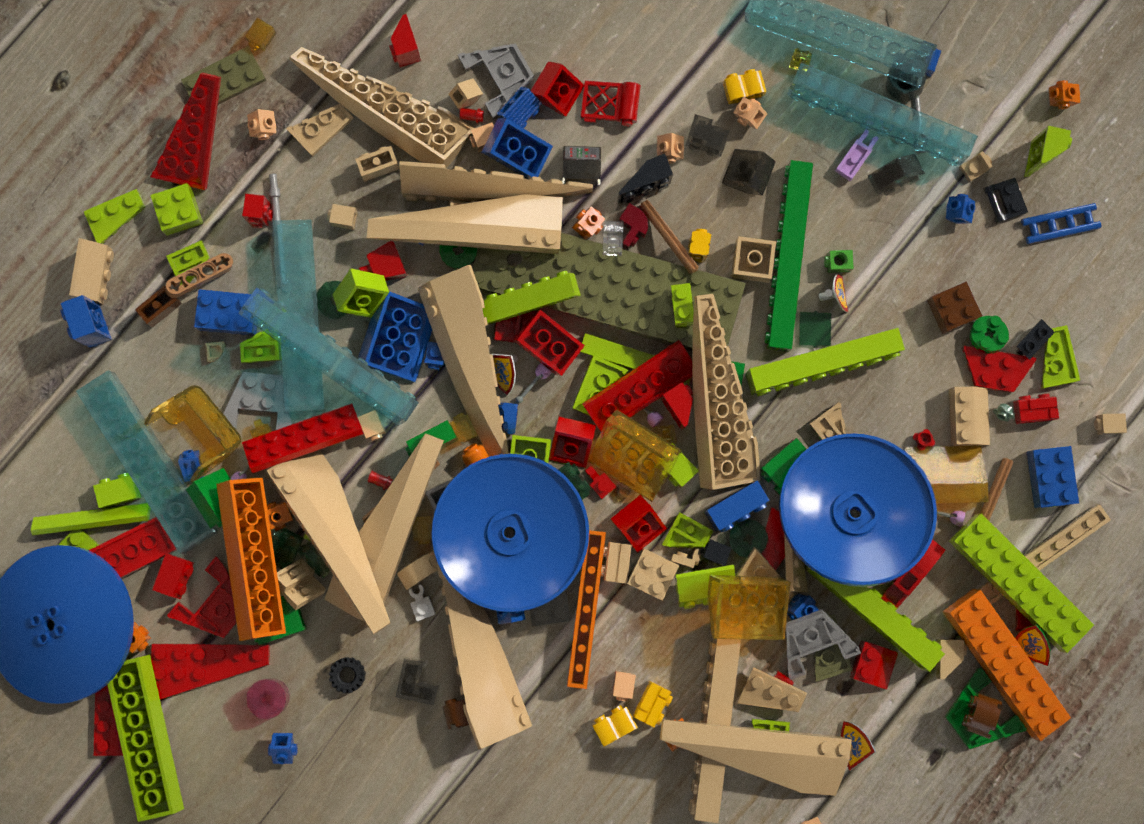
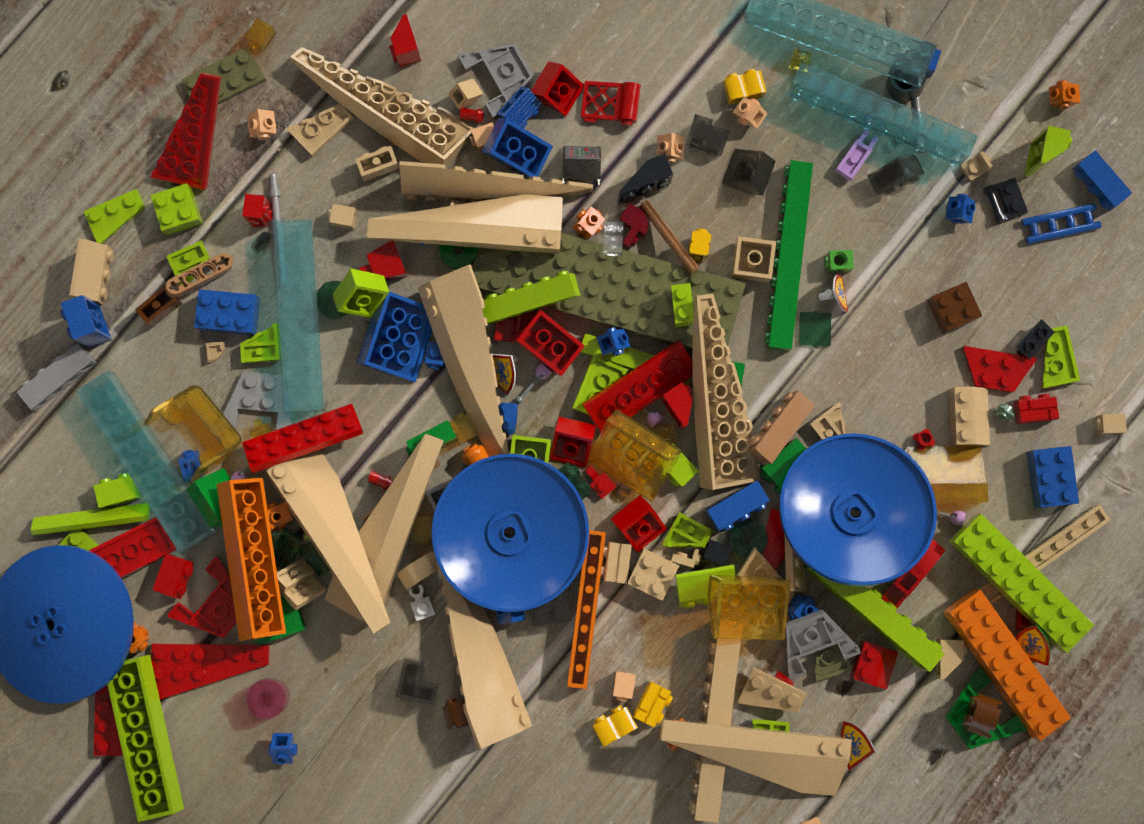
clear light blue brick [238,287,419,426] -> none
black tyre [329,657,366,693] -> none
light nougat brick [358,410,386,441] -> none
lime brick [745,328,905,397] -> none
green plate [969,315,1009,354] -> none
medium nougat axle [980,458,1013,521] -> none
none -> light grey brick [17,343,97,411]
none -> blue brick [596,327,630,357]
none -> medium nougat brick [747,390,815,465]
none -> blue brick [1072,150,1132,211]

